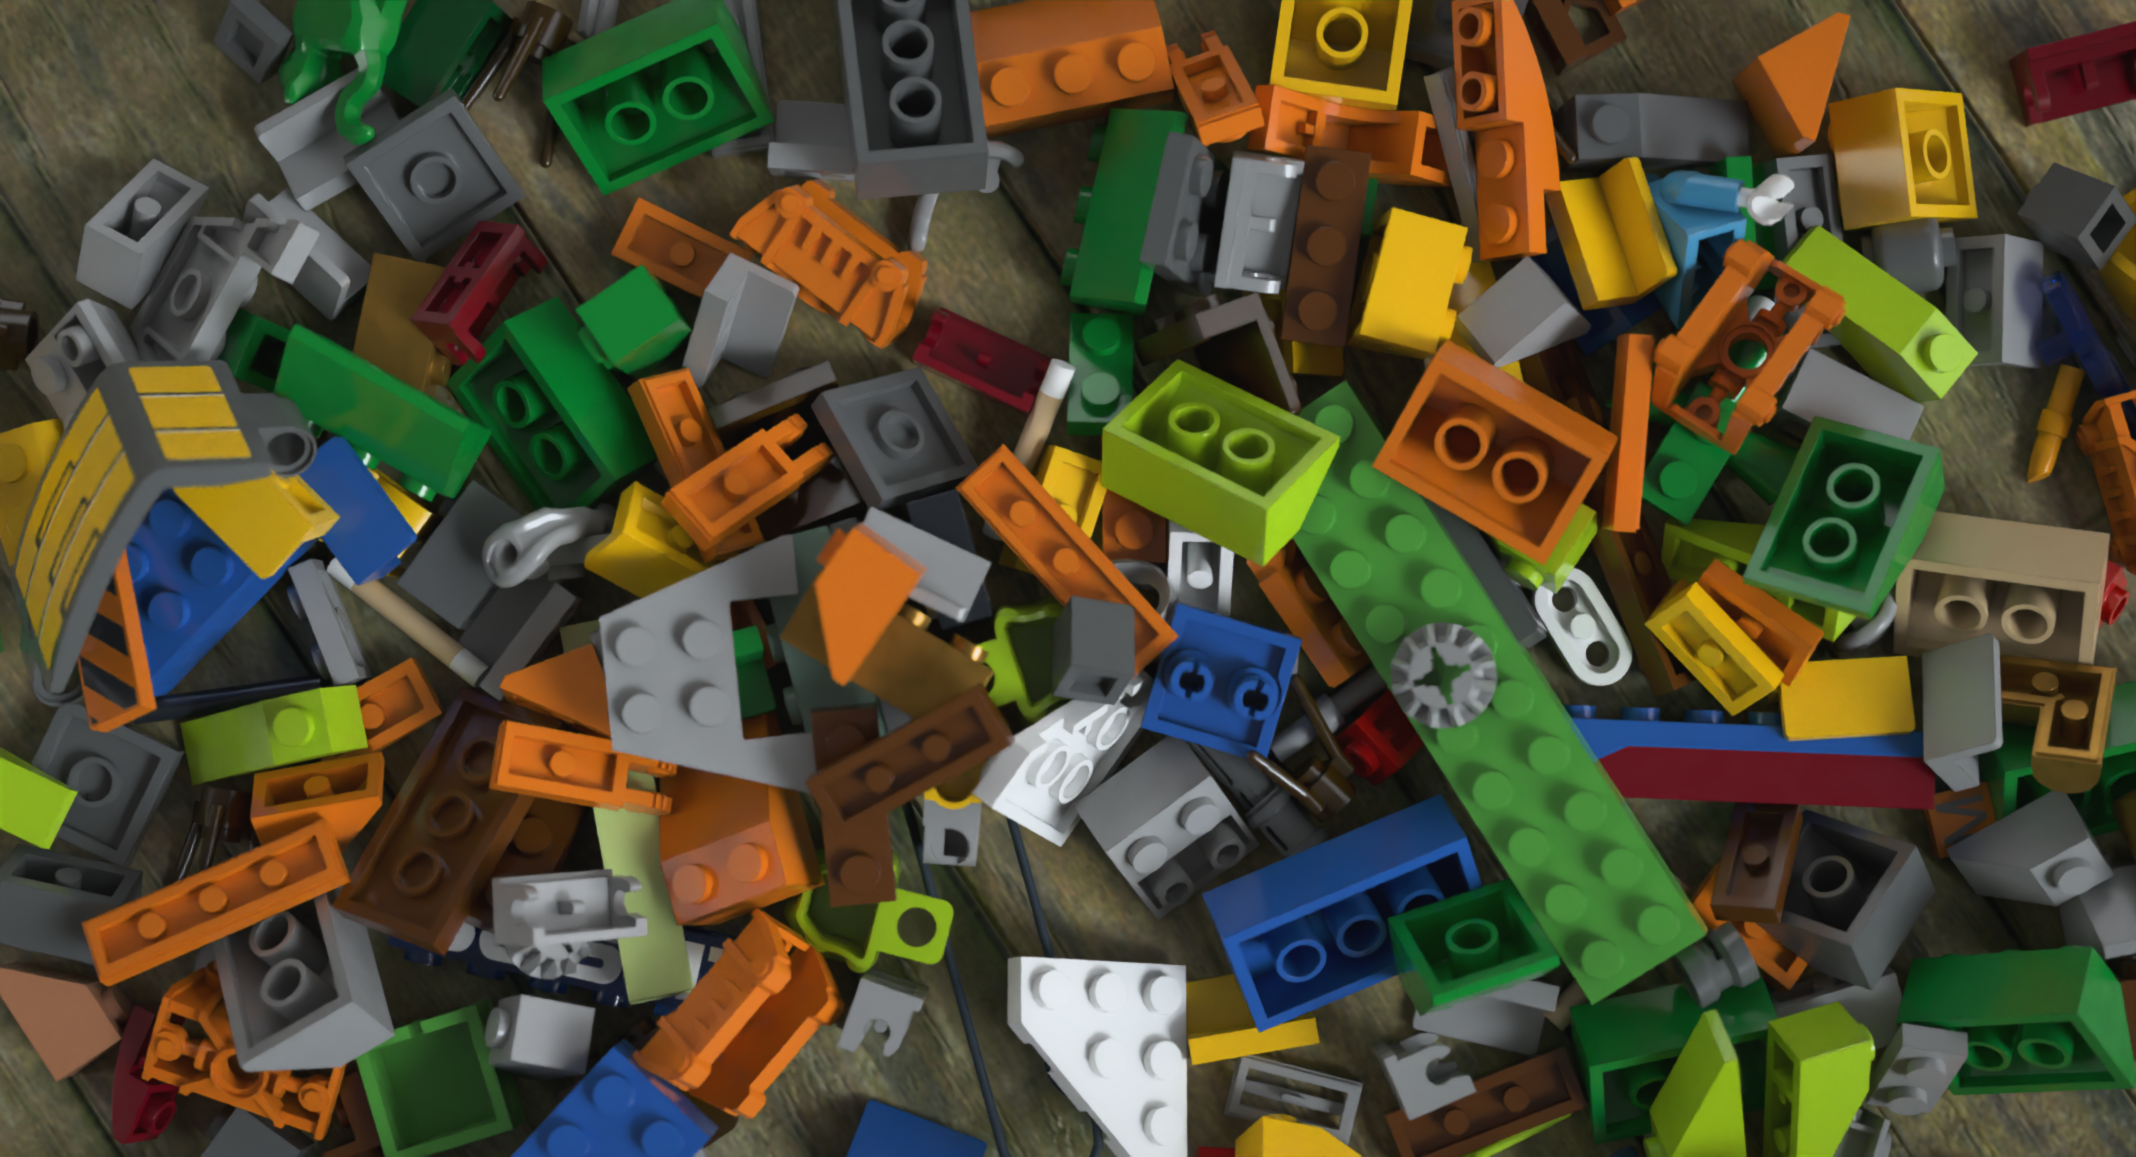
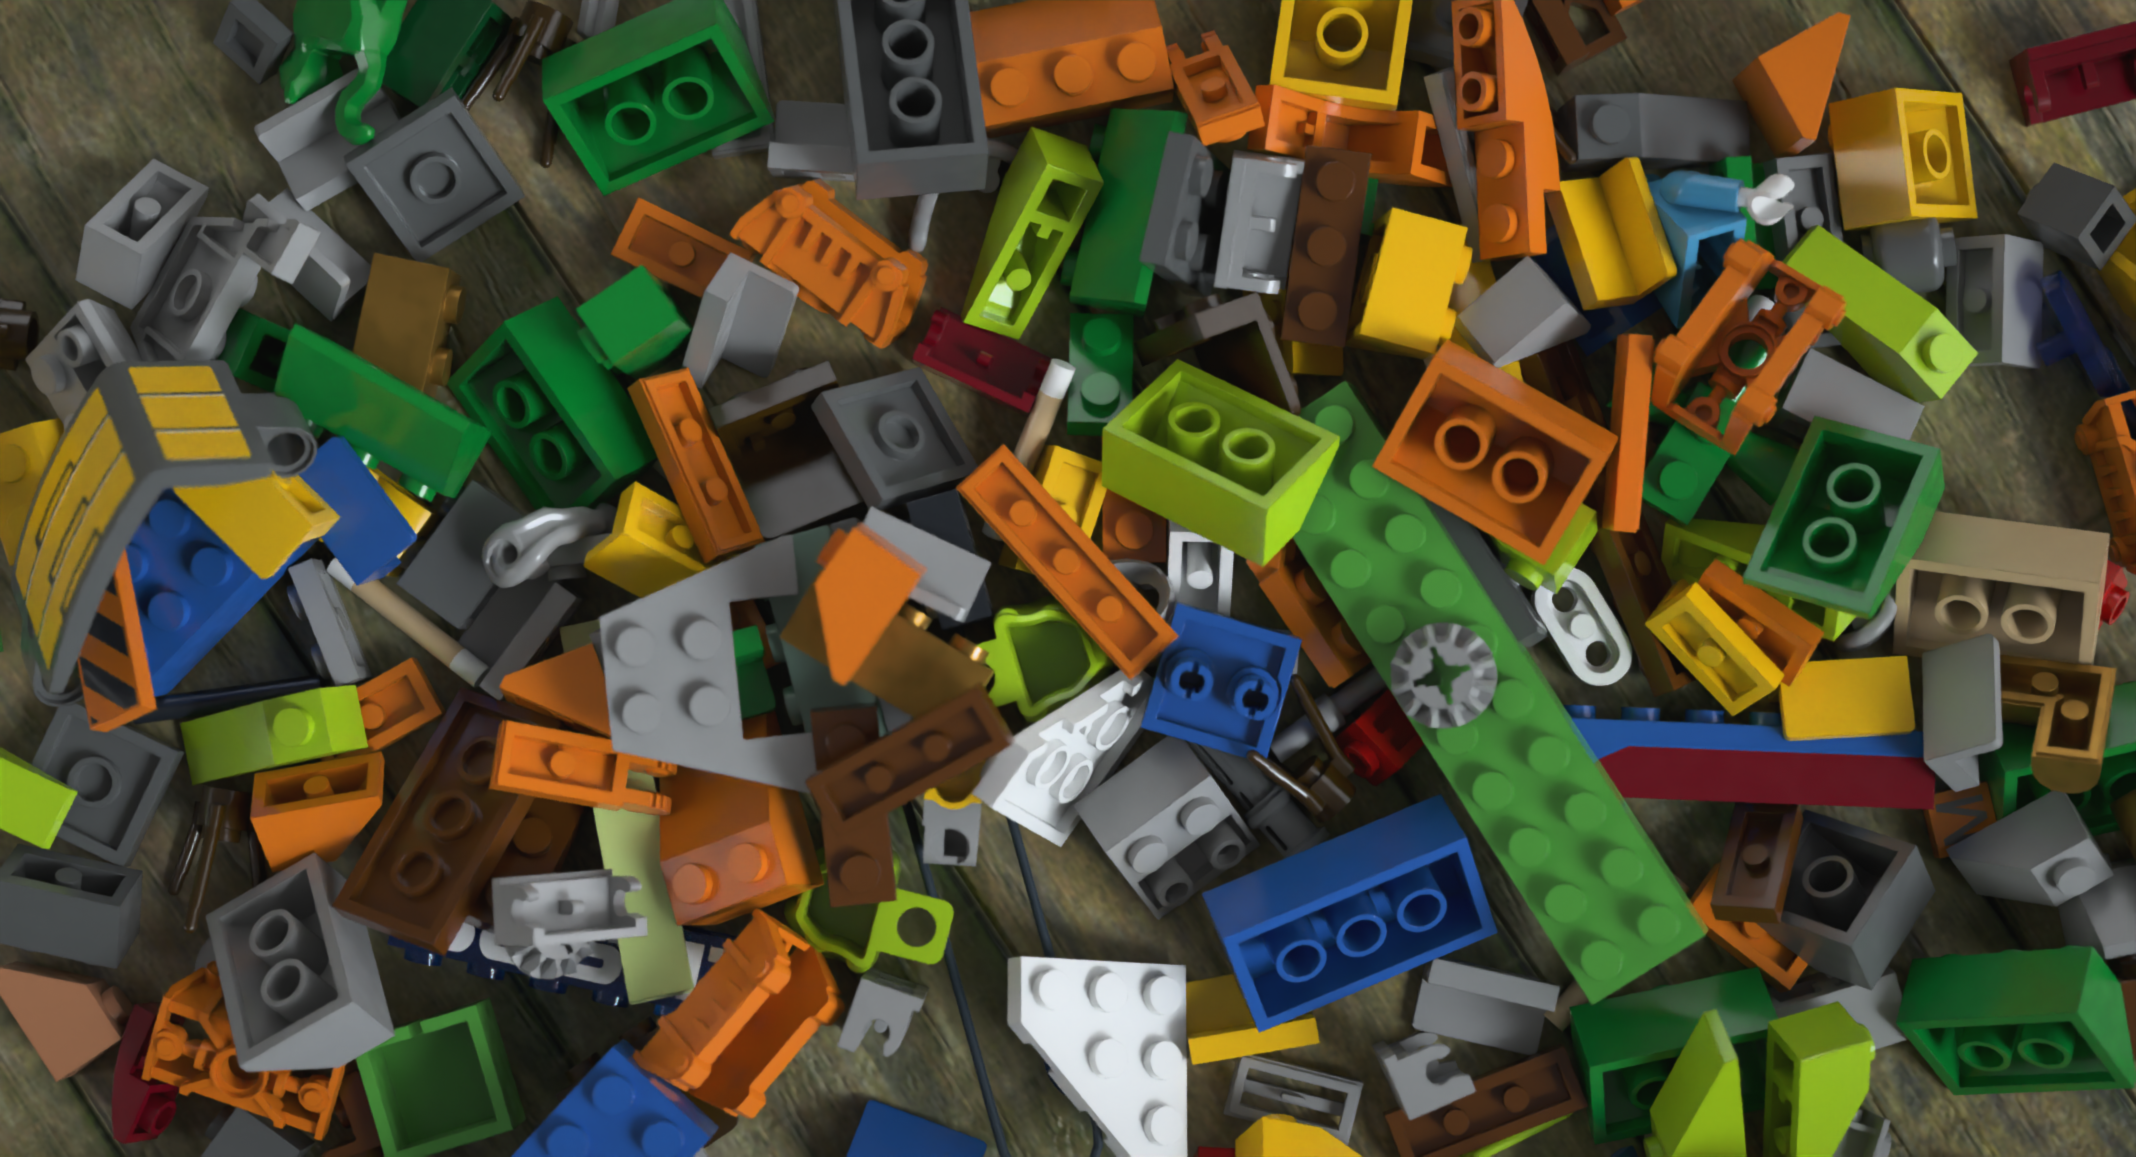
orange tile [81,818,351,987] -> none
dark red hinge [410,221,548,366] -> none
light grey slope [485,994,595,1081] -> none
orange hinge [661,413,835,552] -> none
dark grey panel [1052,596,1135,705] -> none
green slope [1387,878,1560,1016] -> none
dark grey wheel [1671,921,1760,1009] -> none
light grey plate [1866,1023,1968,1115] -> none
light orange piece [2027,364,2086,483] -> none
none -> lime slope [961,126,1104,340]

